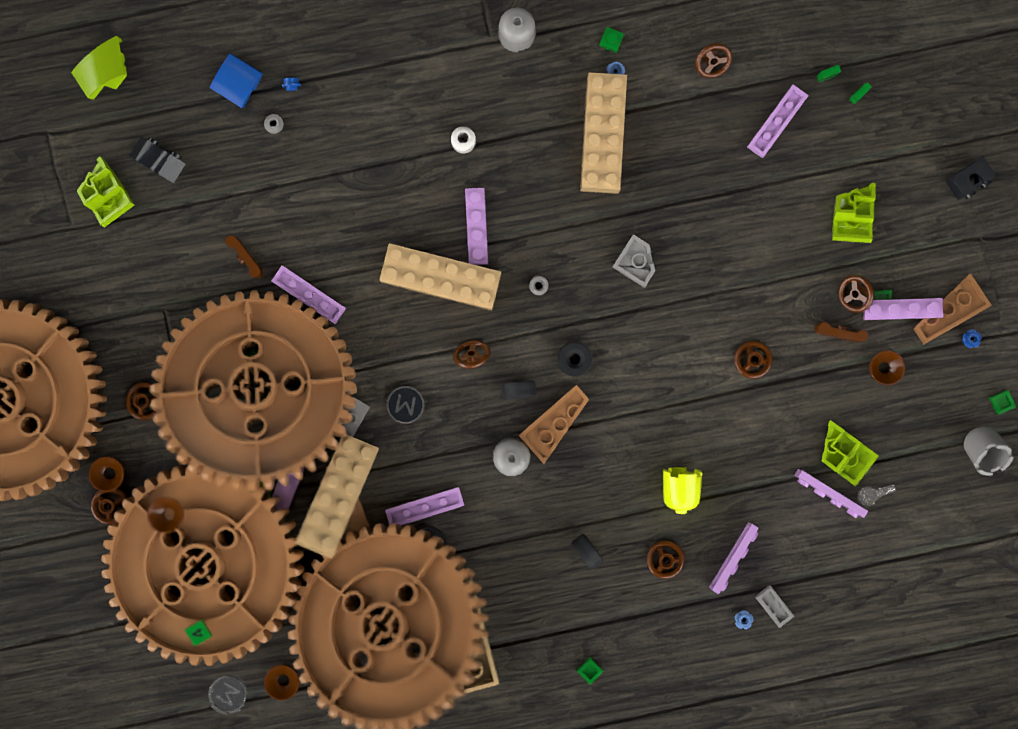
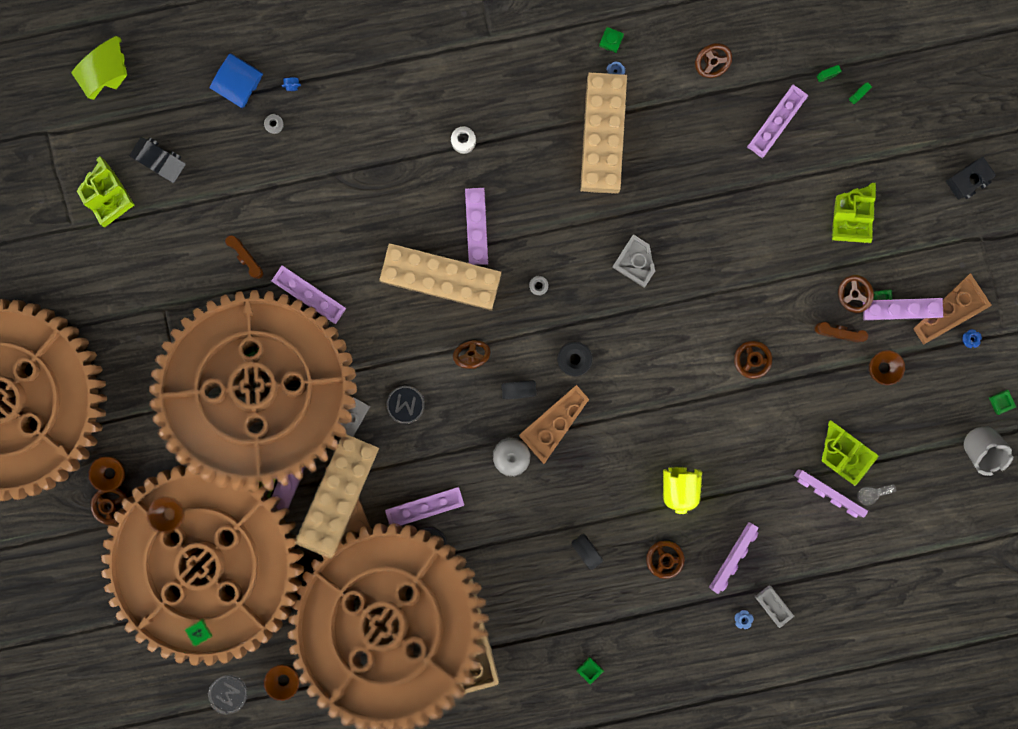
reddish brown piece [125,382,160,420] -> none
light grey cylinder [498,7,536,52] -> none

